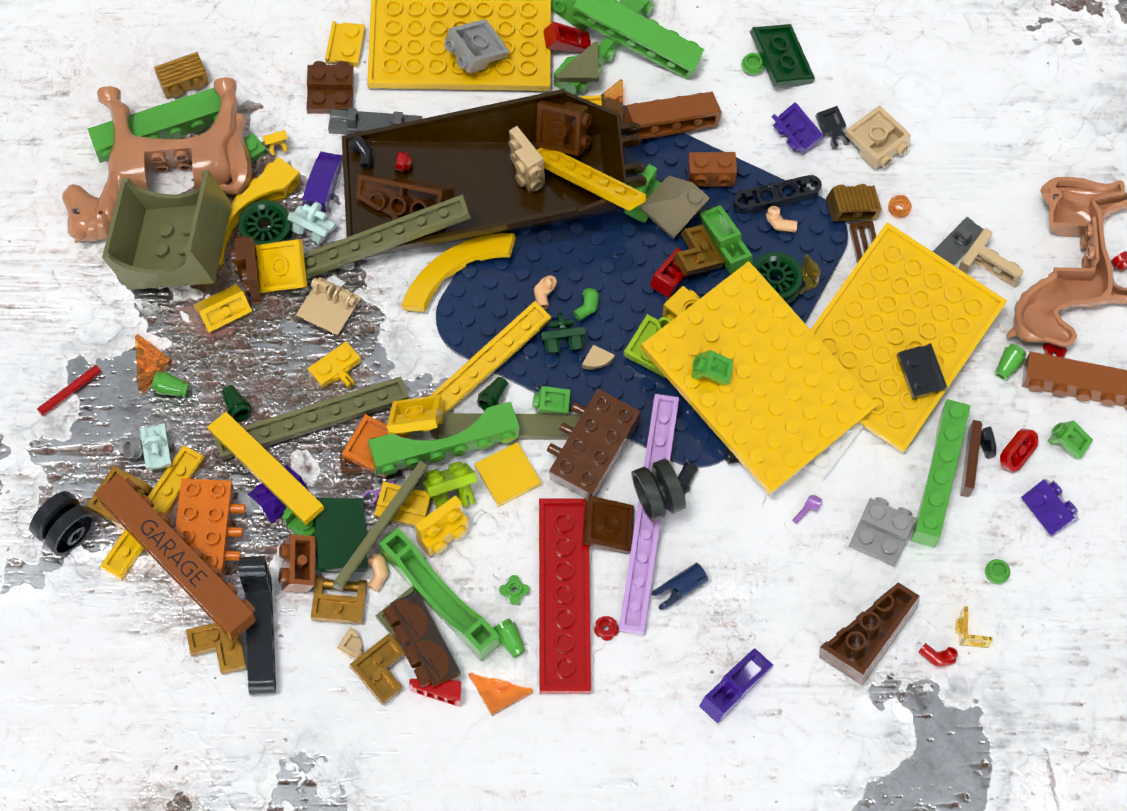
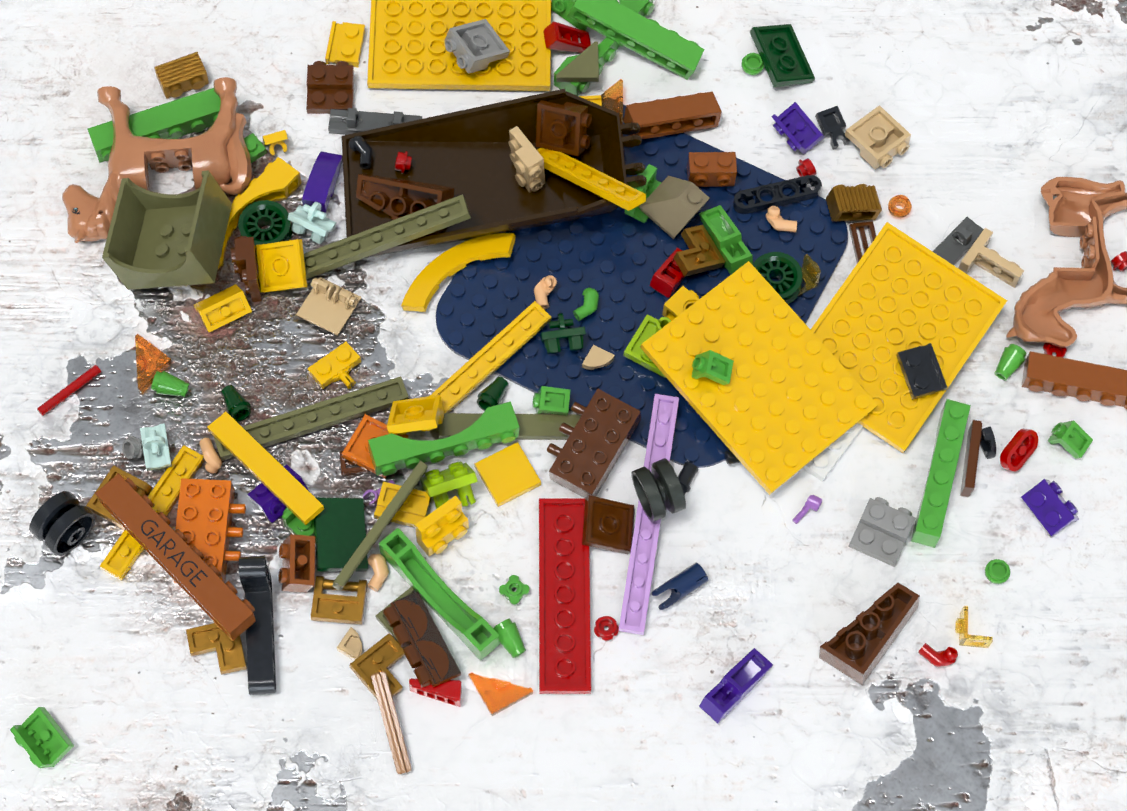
none -> bright green bracket [10,707,74,768]
none -> light nougat arm [199,438,222,474]
none -> axle [371,672,412,774]
none -> red plate [796,158,817,177]

